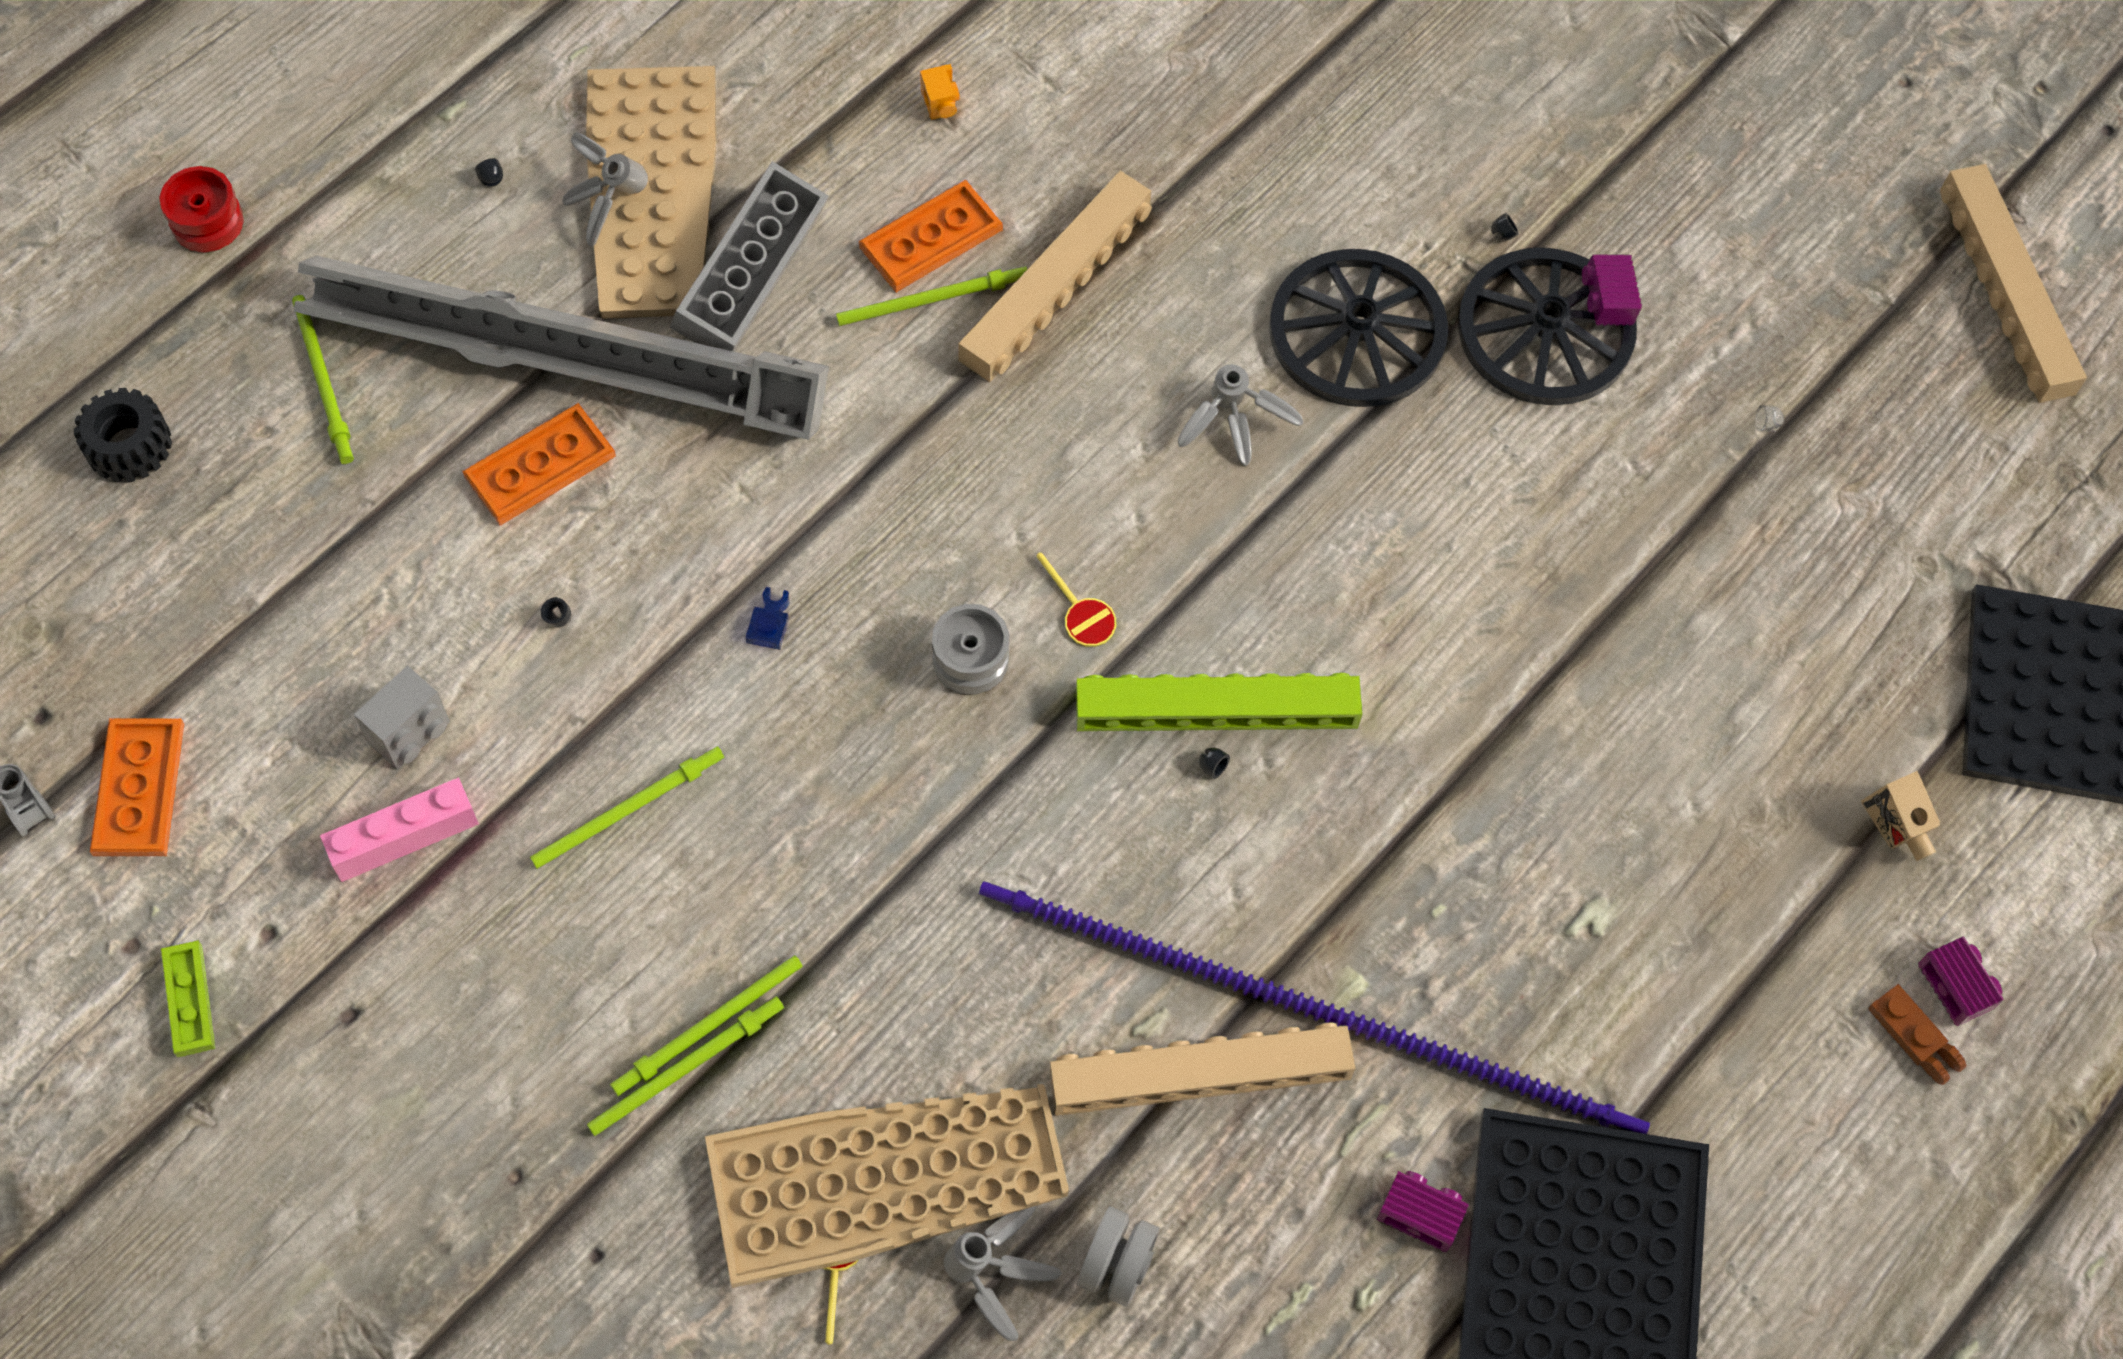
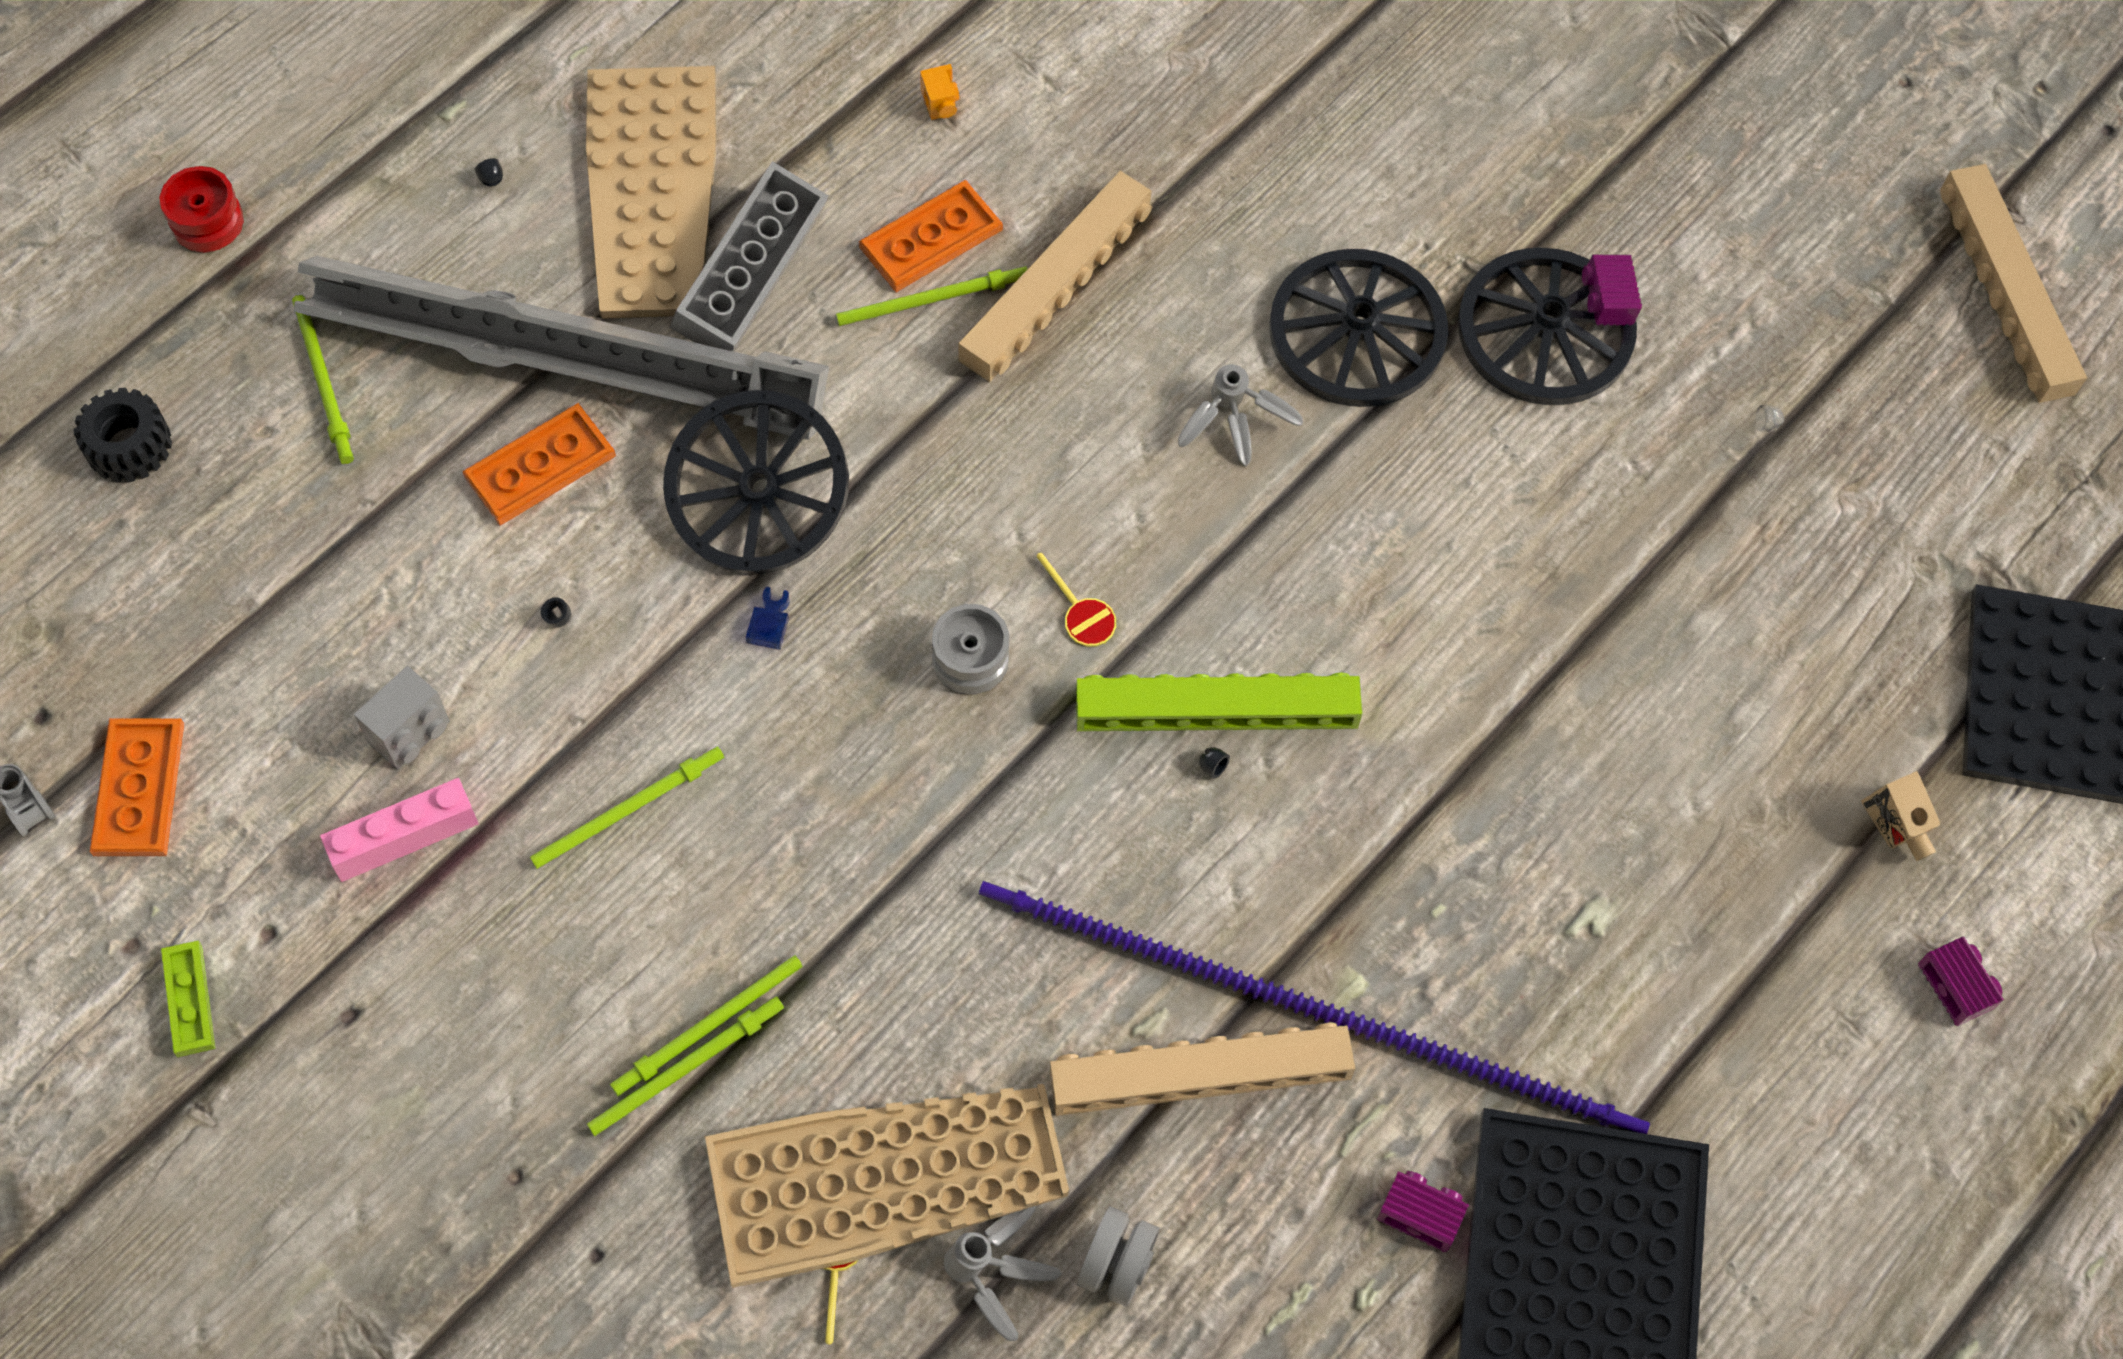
light grey plant [563,132,648,247] -> none
black hinge [1491,213,1519,242] -> none
dark orange hinge [1868,984,1967,1085] -> none
none -> black wheel [663,390,849,574]

